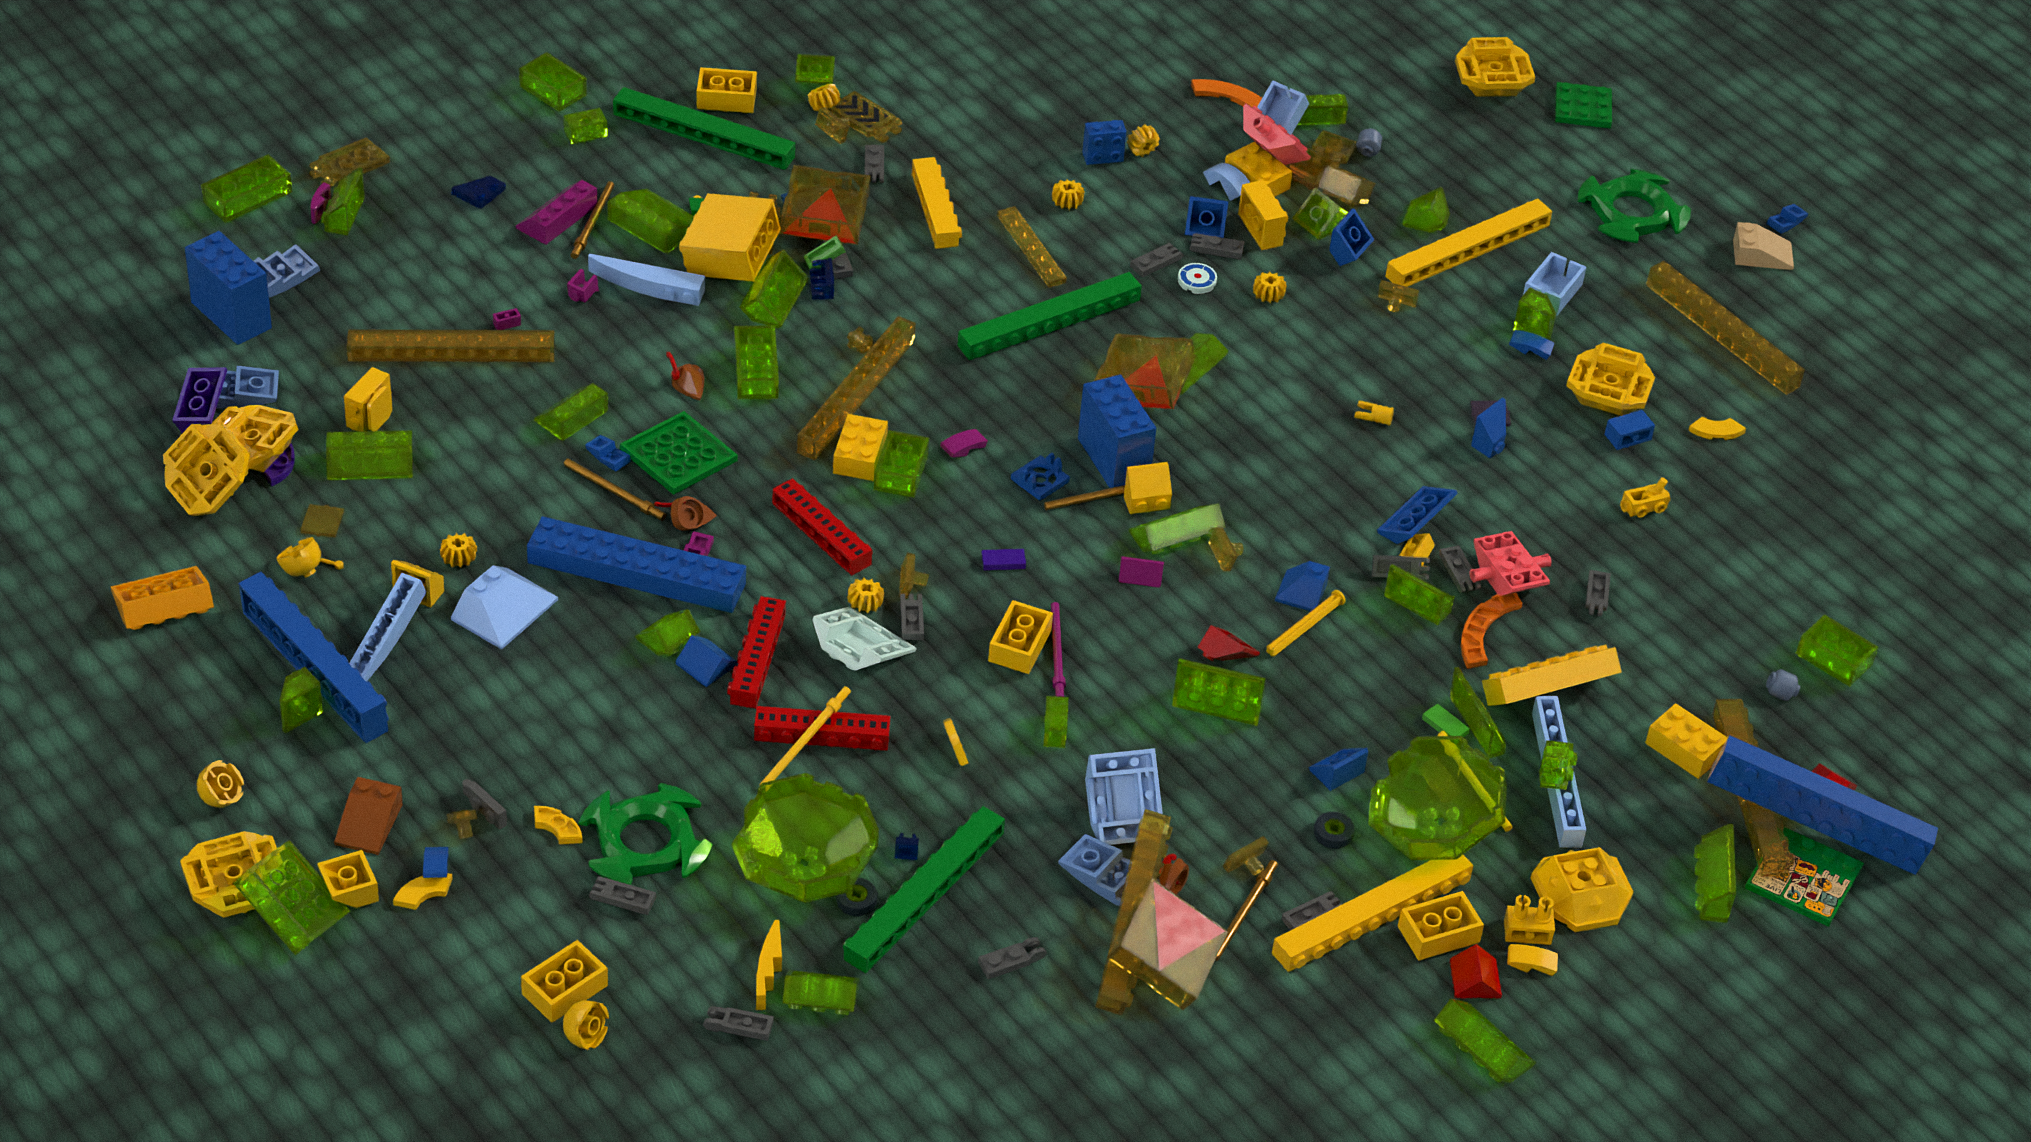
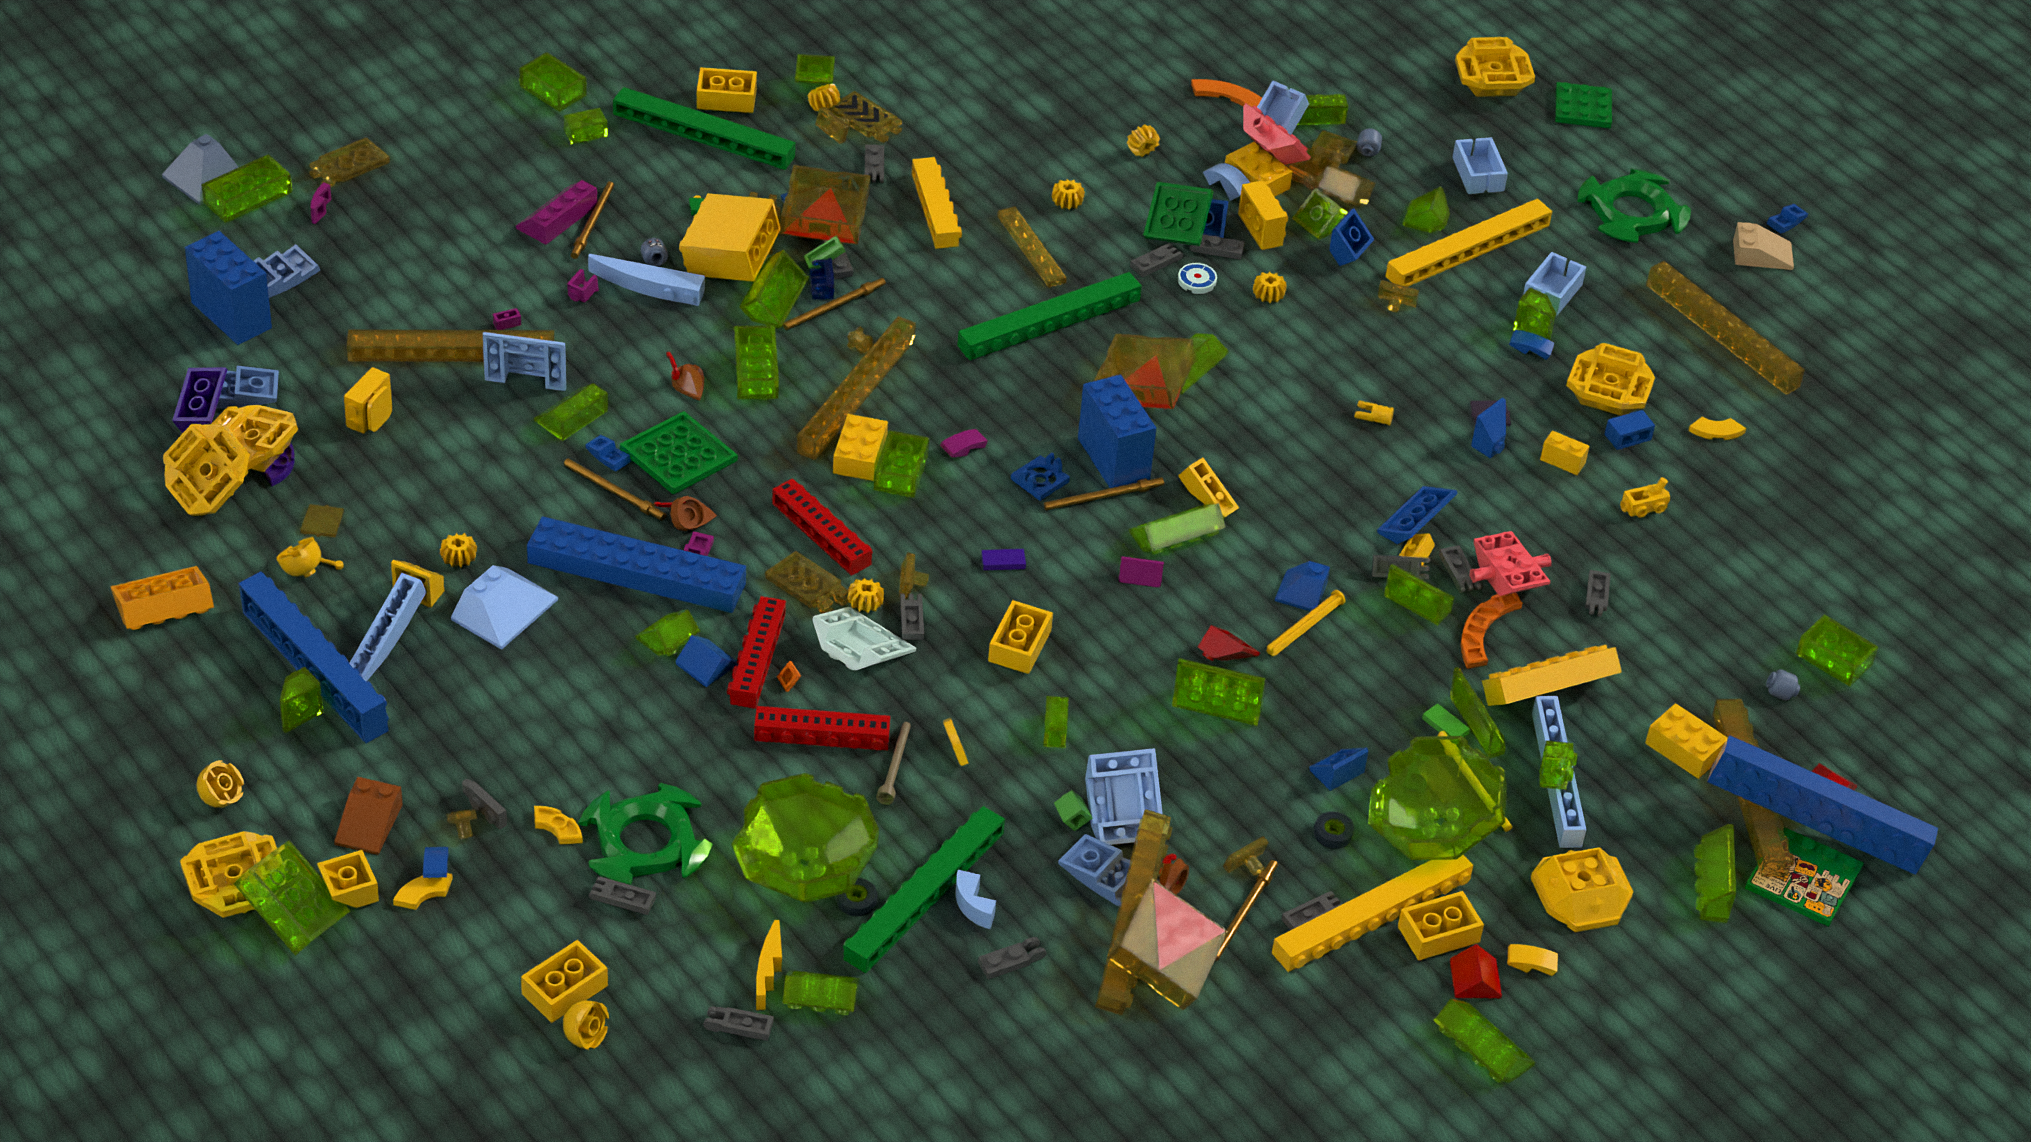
clear neon green slope [322,167,365,235] -> none
clear neon green slope [326,430,413,480] -> none
clear blue wing [451,176,506,209] -> none
clear neon green slope [607,189,694,254] -> none
yellow bar [759,686,851,790] -> none
clear blue tile [895,833,919,860] -> none
magenta bar [1051,602,1066,702] -> none
blue brick [1082,120,1127,165] -> none
yellow slope [1124,462,1172,514] -> none
clear yellow tile [1208,527,1244,571] -> none
yellow brick [1504,895,1555,945] -> none
none -> sand blue slope [162,134,246,205]
none -> light blue slope [483,332,566,391]
none -> sand blue head [640,238,668,267]
none -> clear yellow tile [765,551,849,614]
none -> orange slope [777,661,801,692]
none -> pearl gold bar [783,278,886,330]
none -> dark tan piece [876,722,911,805]
none -> light blue brick [955,870,996,929]
none -> bright green brick [1054,790,1093,831]
none -> green plate [1143,182,1214,246]
none -> yellow slope [1178,457,1239,519]
none -> light blue piece [1453,137,1508,194]
none -> yellow brick [1540,430,1589,475]

